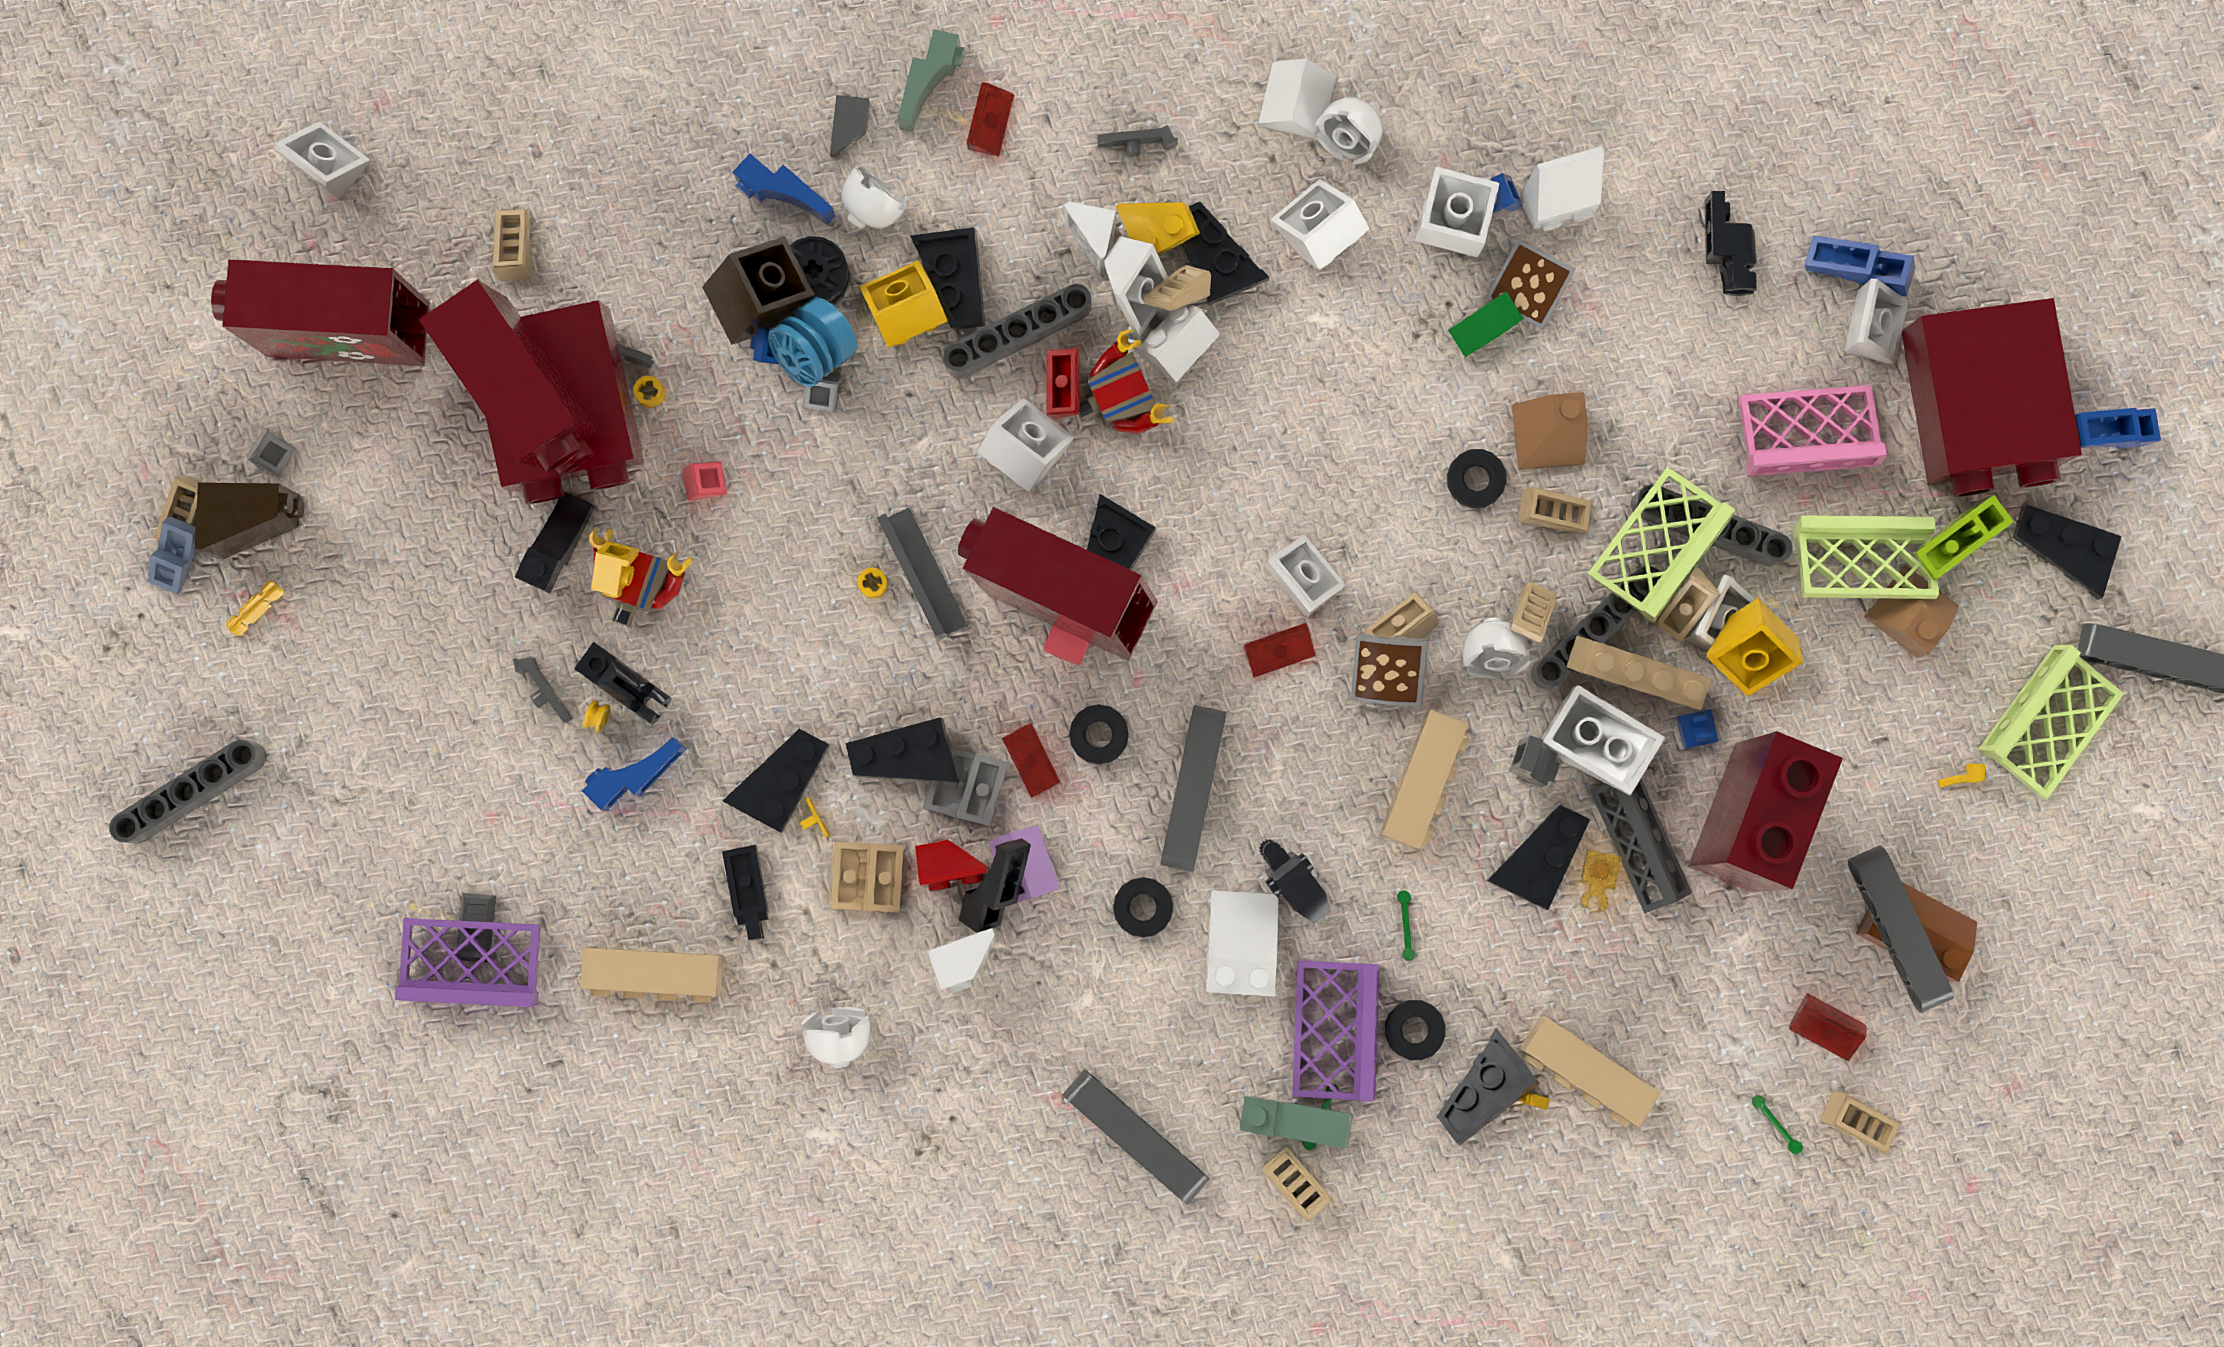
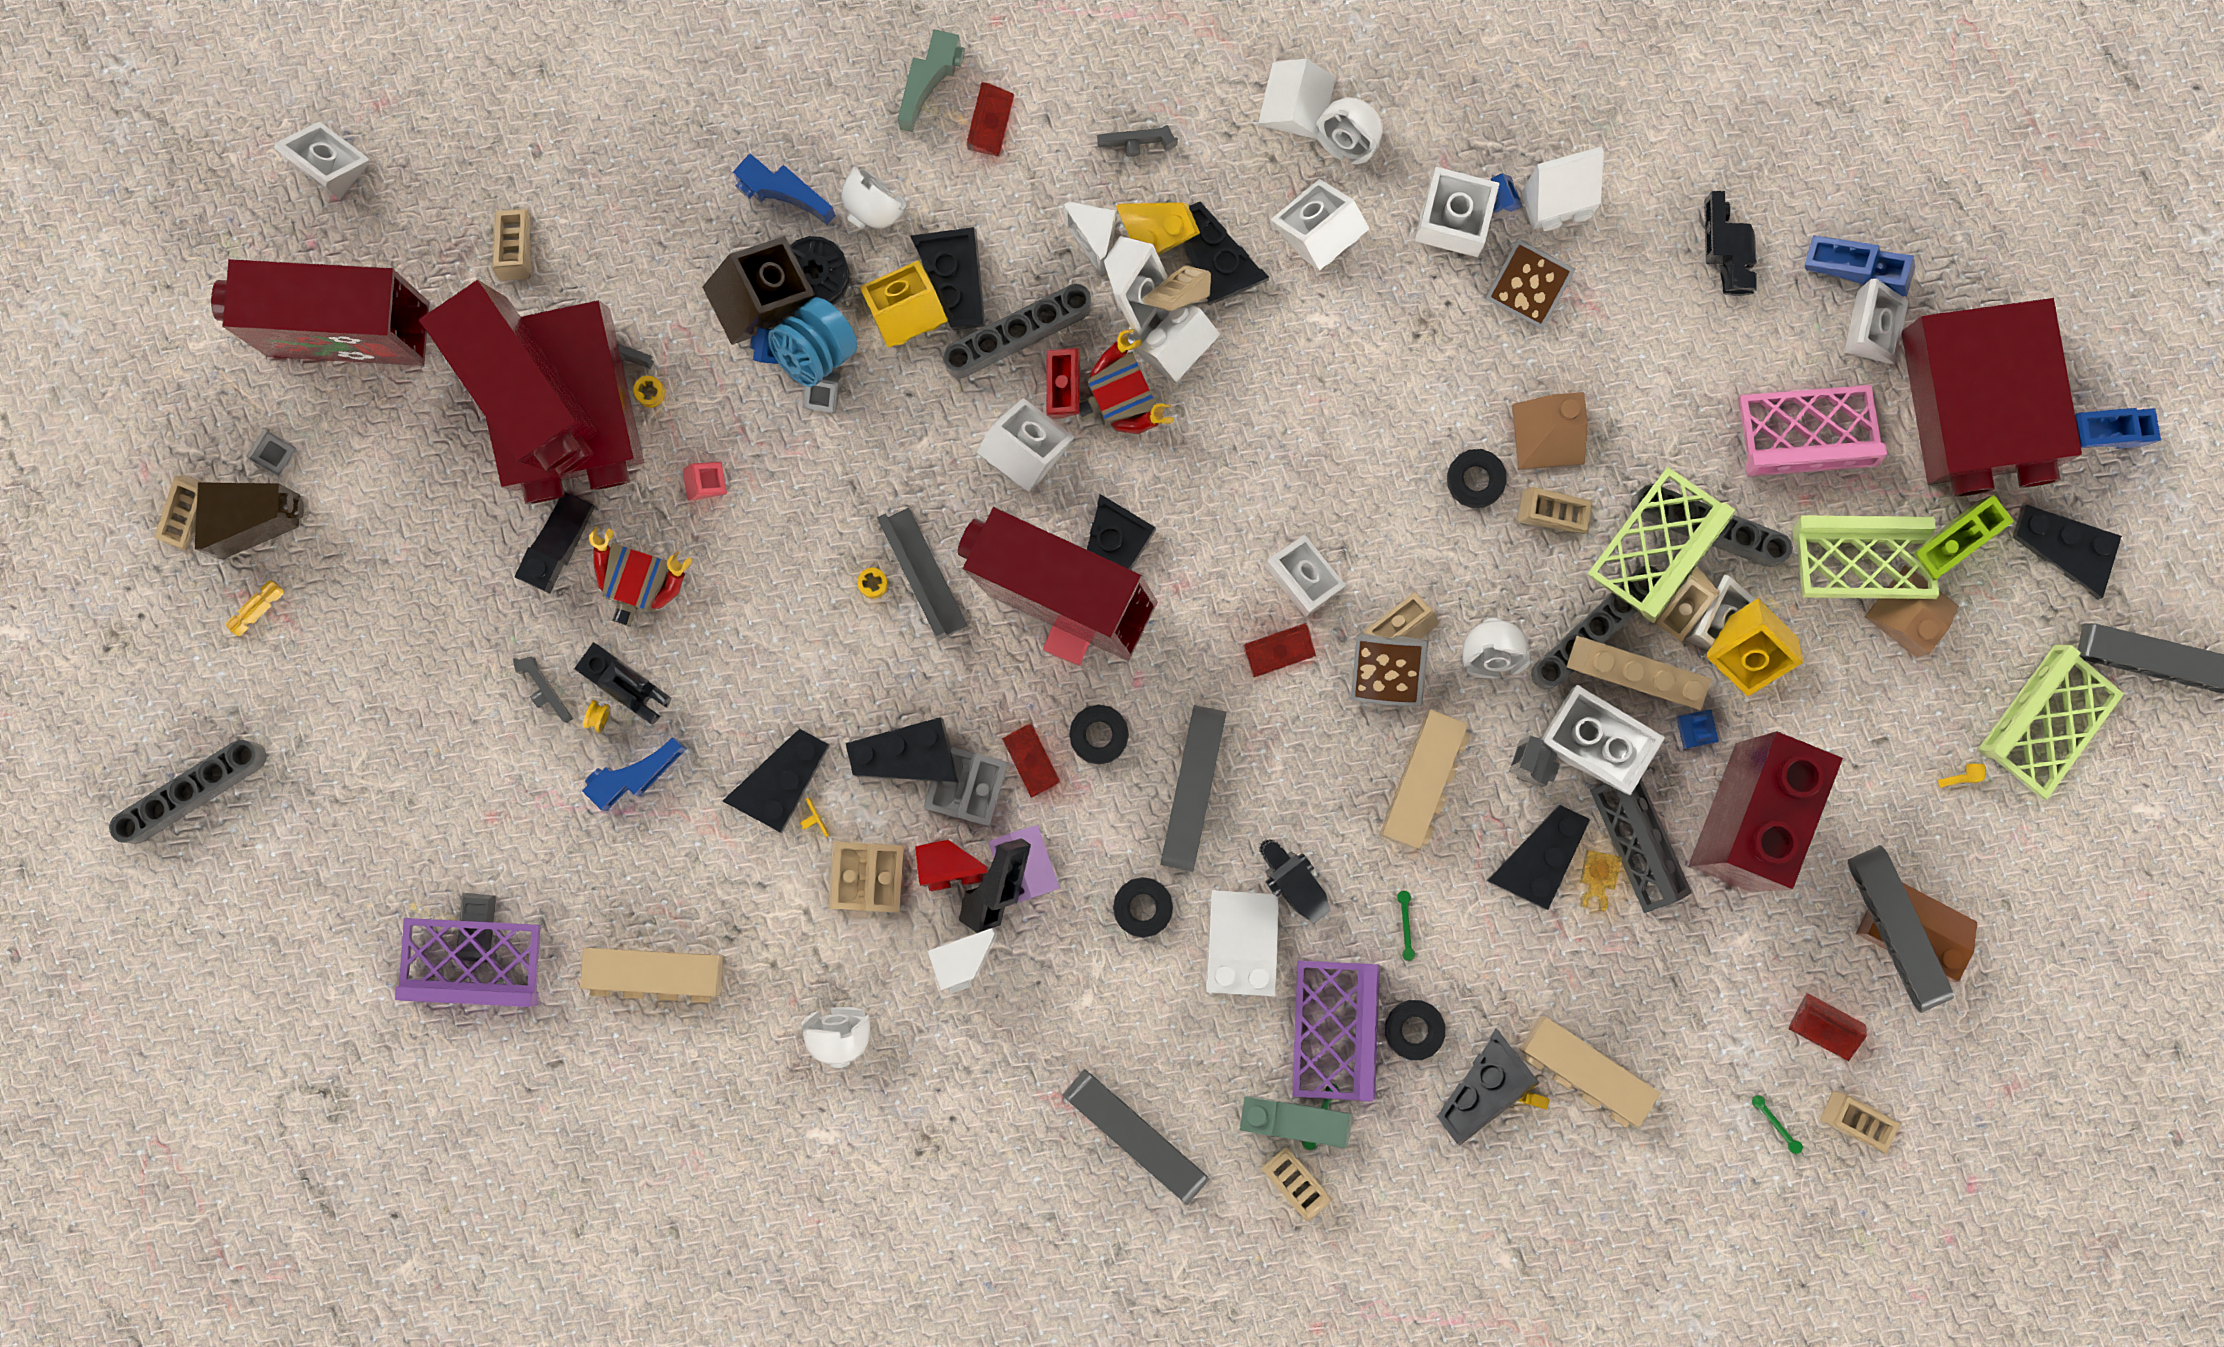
sand blue slope [147,516,196,594] -> none
yellow brick [591,541,639,598] -> none
black hinge [722,845,769,941] -> none
dark grey tile [830,95,870,157] -> none
green slope [1448,291,1524,357] -> none
tan slope [1510,582,1557,643] -> none

